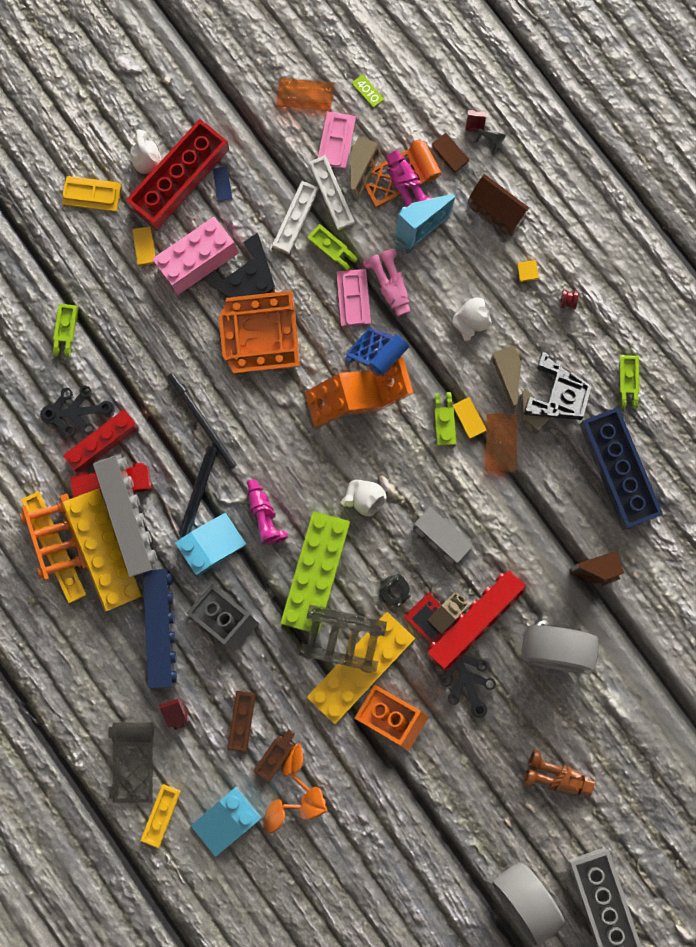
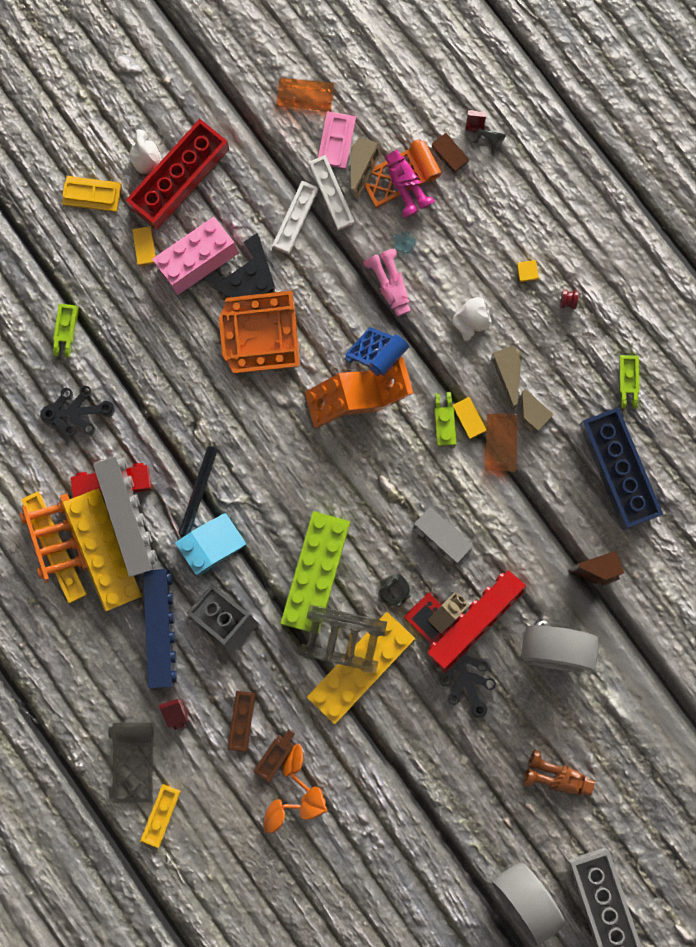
red brick [62,409,139,473] -> none
black bar [167,373,237,469] -> none
medium azure slope [191,787,262,857] -> none
dark blue sticker [213,166,233,201] -> none
dark pink piece [247,479,289,545] -> none
lime hinge [307,224,358,271] -> none
bright pink piece [336,269,371,327] -> none
white piece [340,480,387,516] -> none
lime sticker [352,74,384,107] -> none
orange slope [355,684,429,751] -> none
medium azure slope [395,194,455,248] -> none
reddish brown slope [467,174,529,237] -> none
wing [524,352,592,420] -> none

